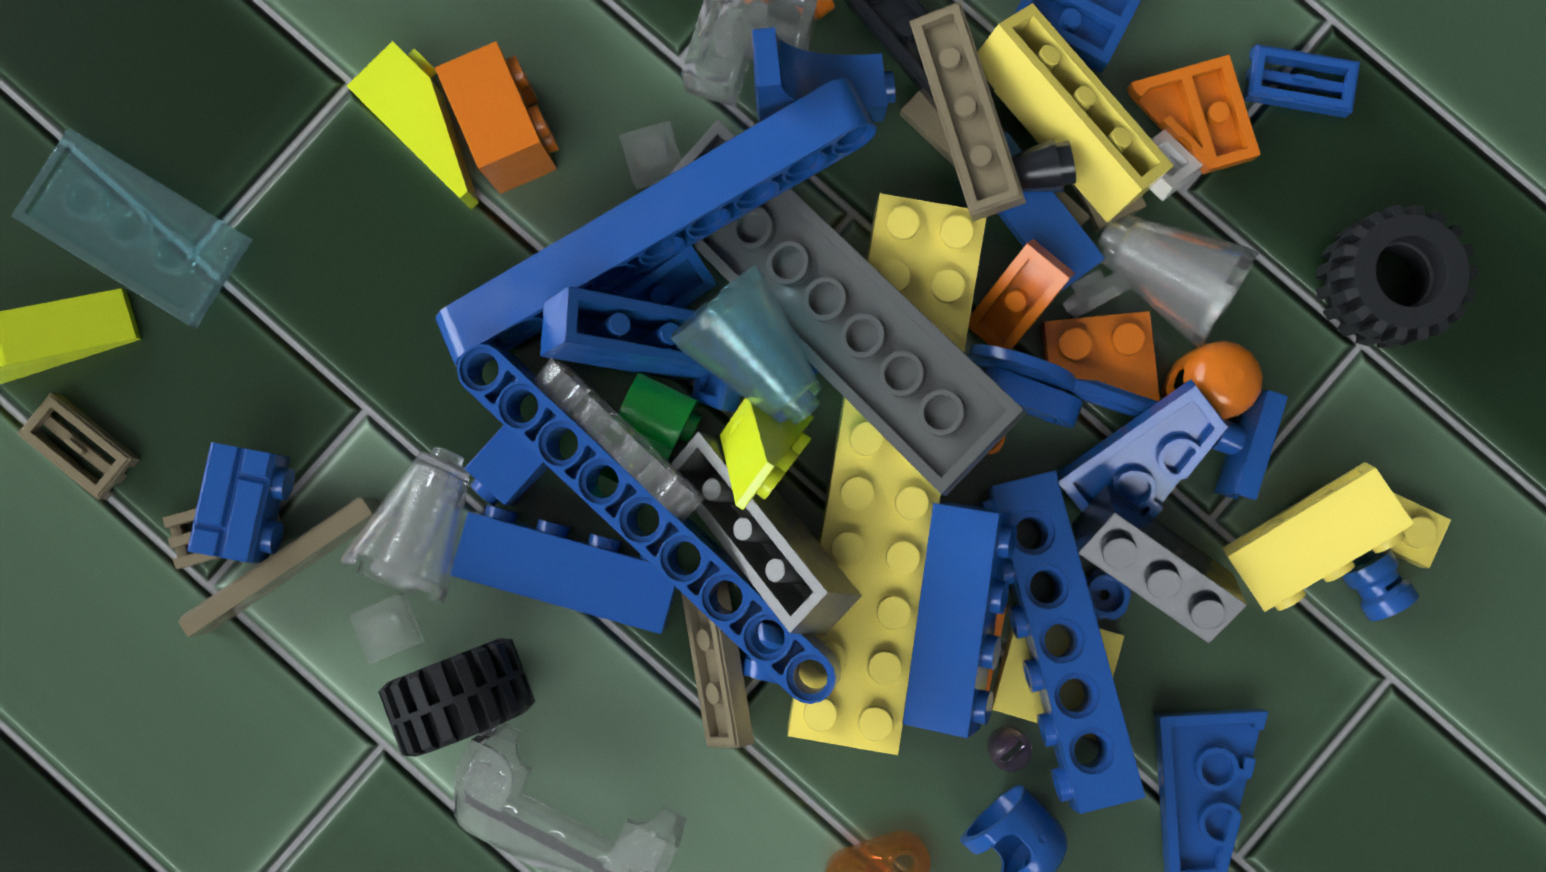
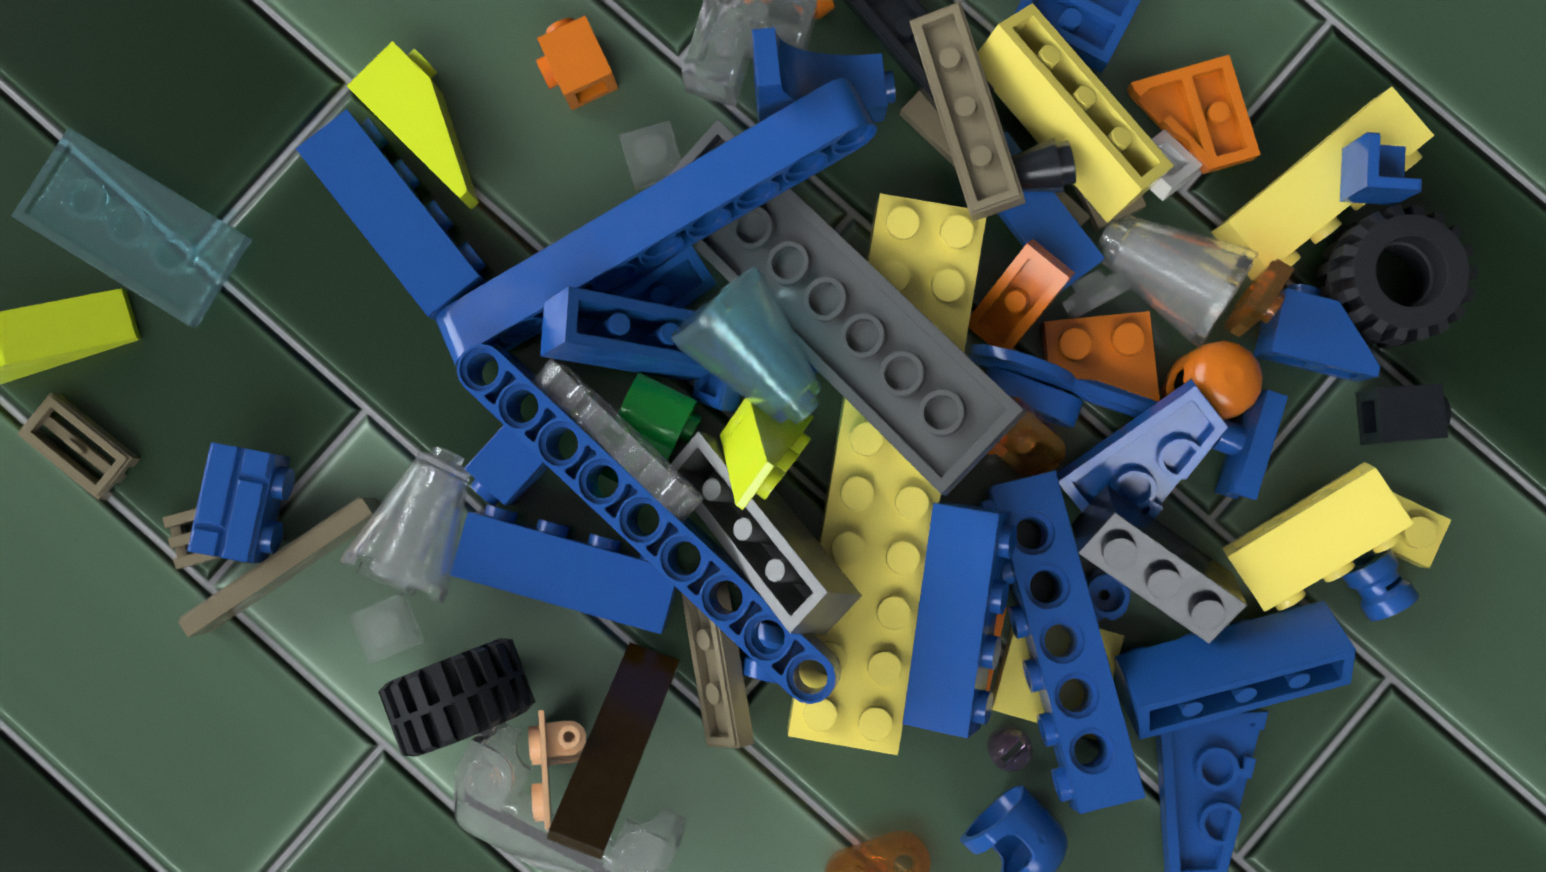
orange brick [435,41,559,194] -> none
blue tile [1243,44,1360,118] -> none
none -> blue brick [295,109,487,321]
none -> light nougat hinge [528,710,586,833]
none -> orange brick [536,16,618,111]
none -> dark brown tile [547,642,680,860]
none -> clear orange plate [991,396,1066,477]
none -> blue brick [1114,600,1356,740]
none -> light yellow brick [1211,87,1434,280]
none -> clear orange plate [1224,259,1295,337]
none -> blue slope [1254,284,1381,382]
none -> blue panel [1340,132,1422,205]
none -> black brick [1355,383,1451,445]

